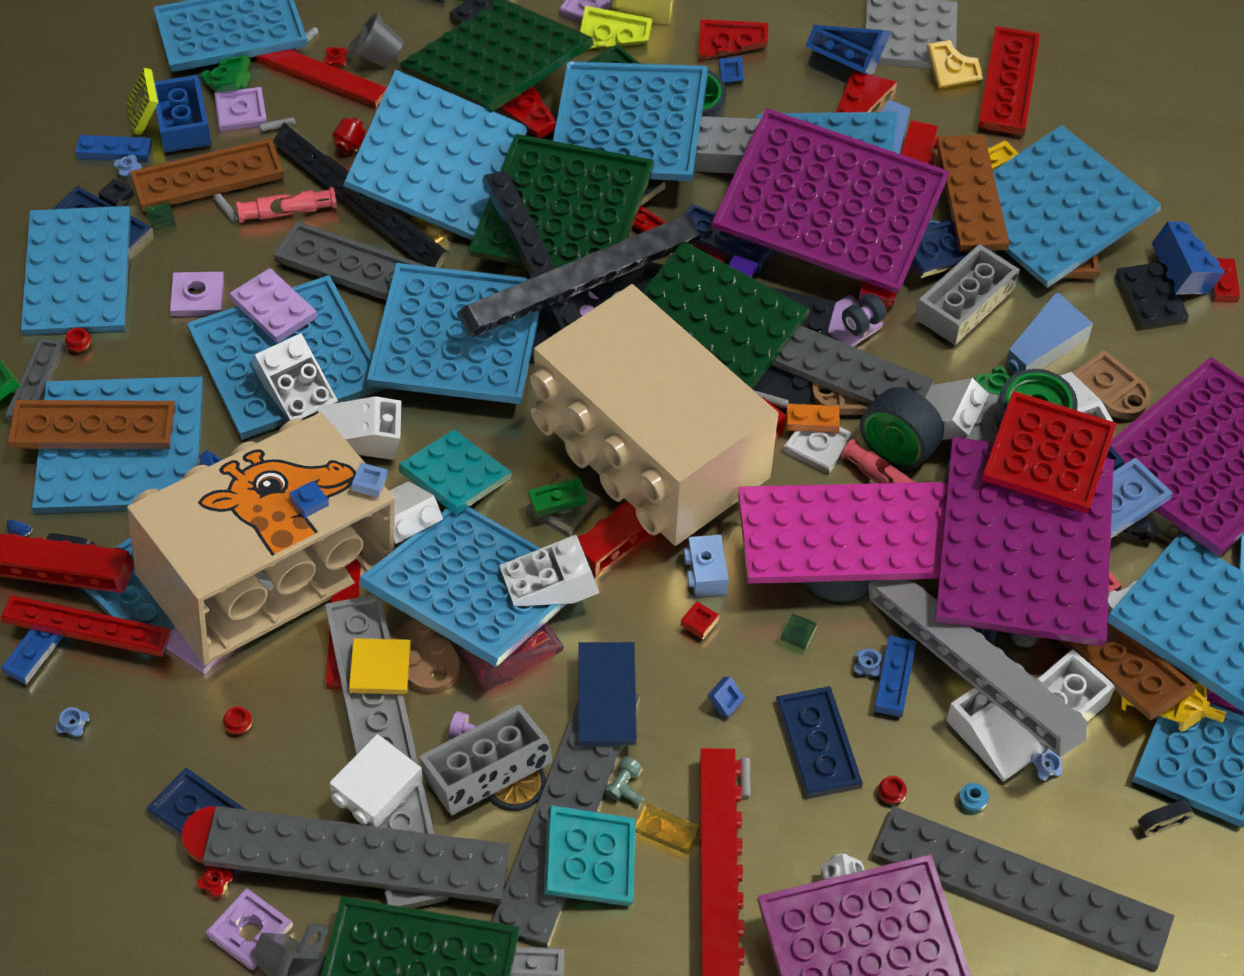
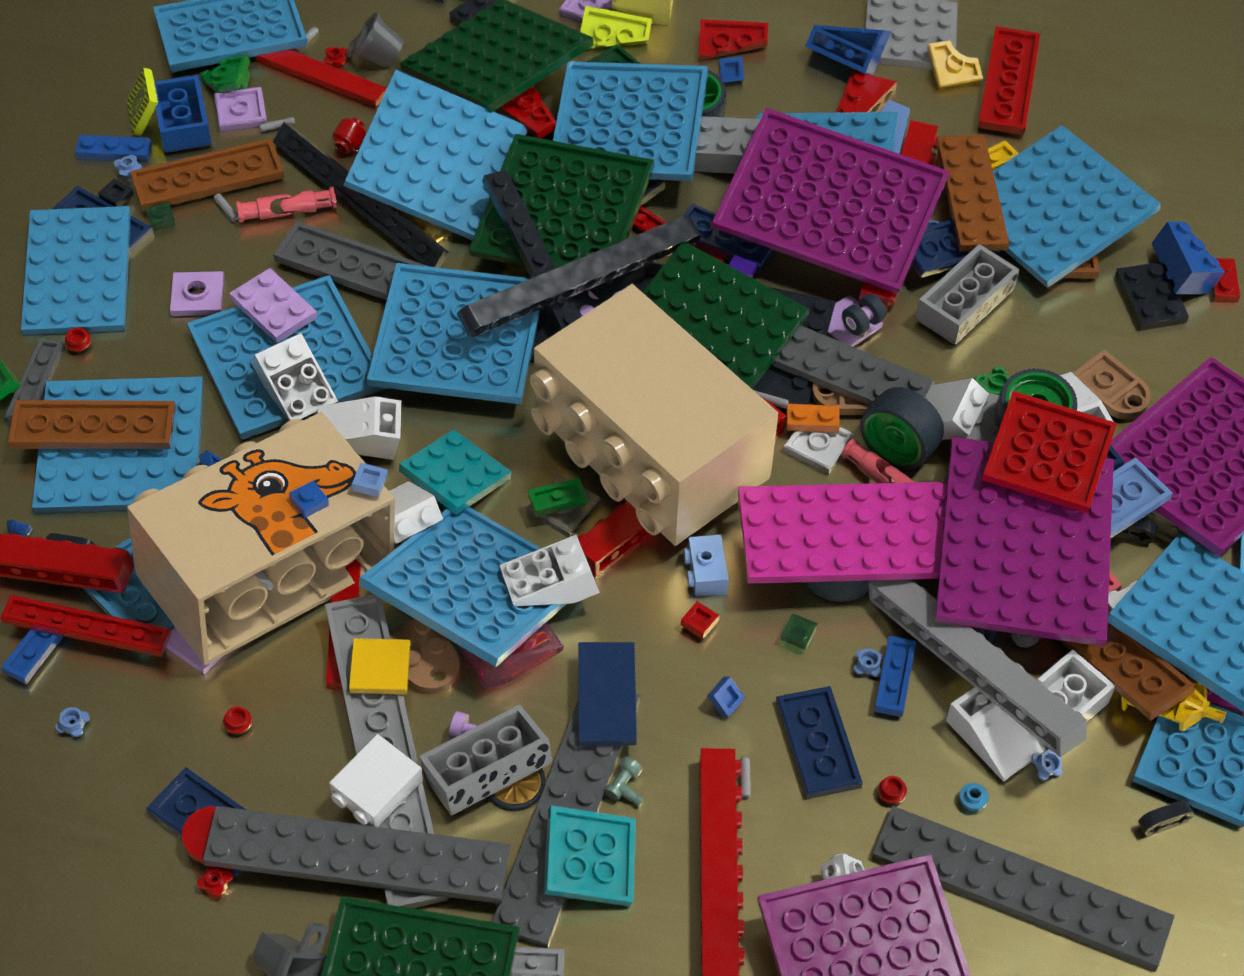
lavender piece [206,888,293,971] -> none
clear yellow plate [635,803,700,855] -> none
medium blue slope [1005,293,1093,374] -> none

